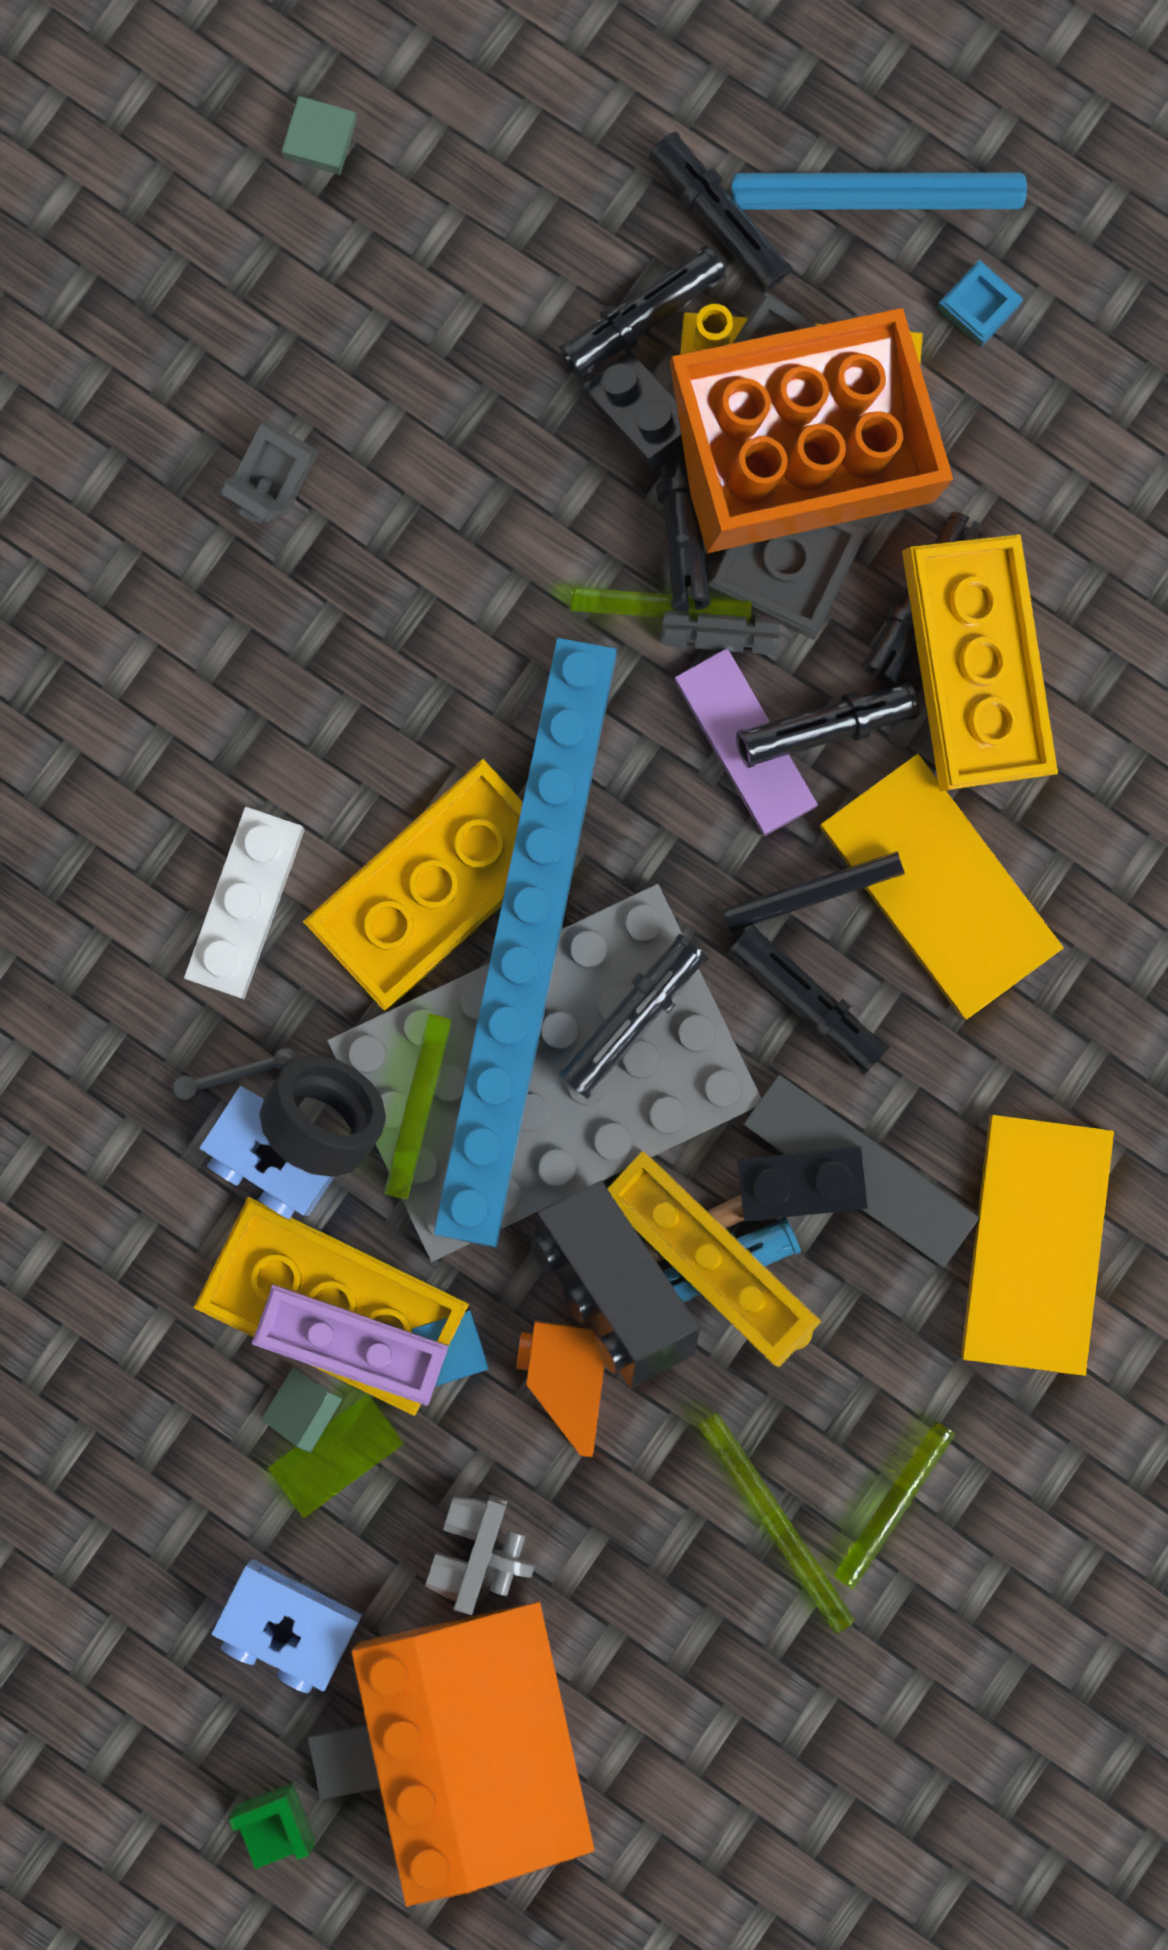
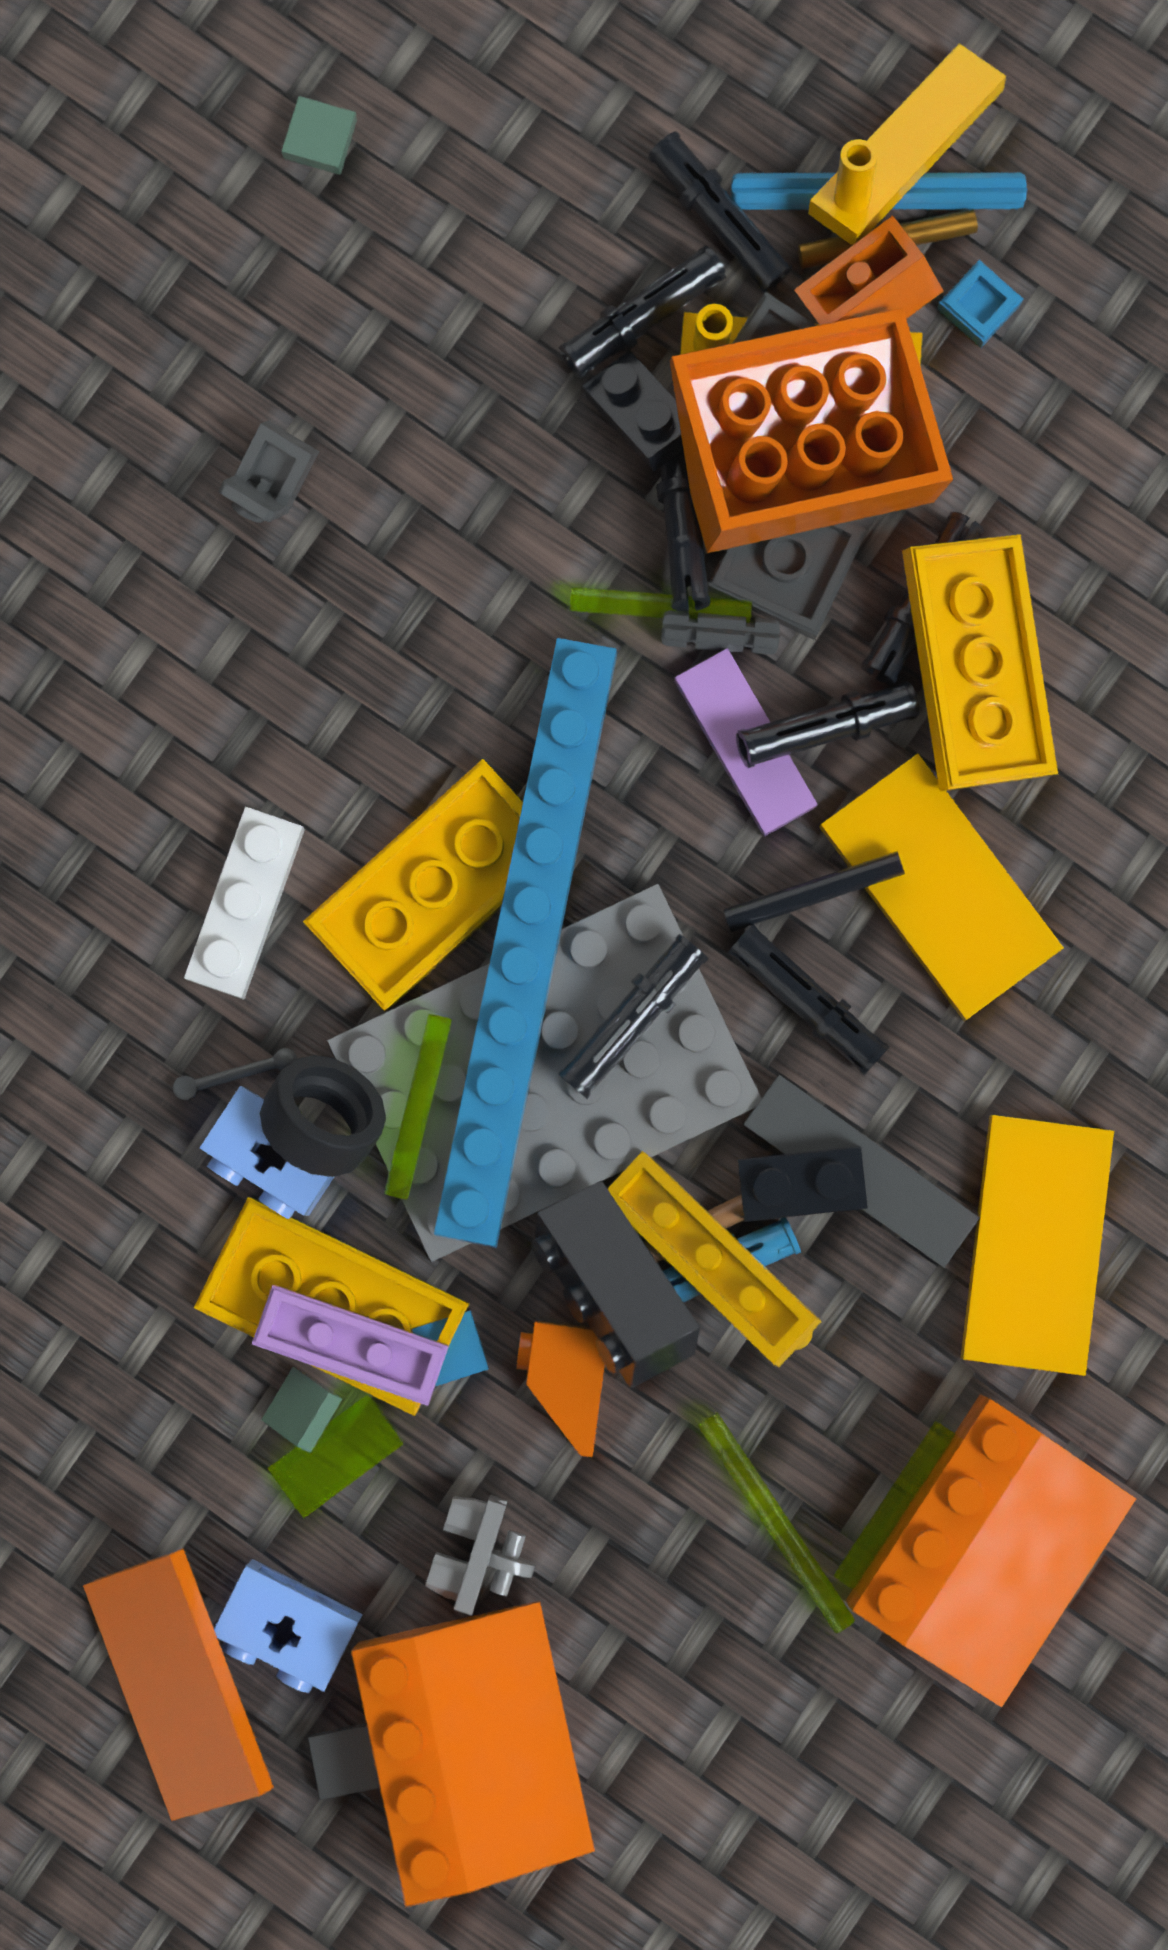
green panel [227,1782,316,1870] -> none
none -> orange tile [83,1549,274,1821]
none -> orange slope [794,215,944,325]
none -> pearl gold bar [798,209,978,269]
none -> yellow piece [808,43,1006,246]
none -> orange slope [845,1394,1136,1707]

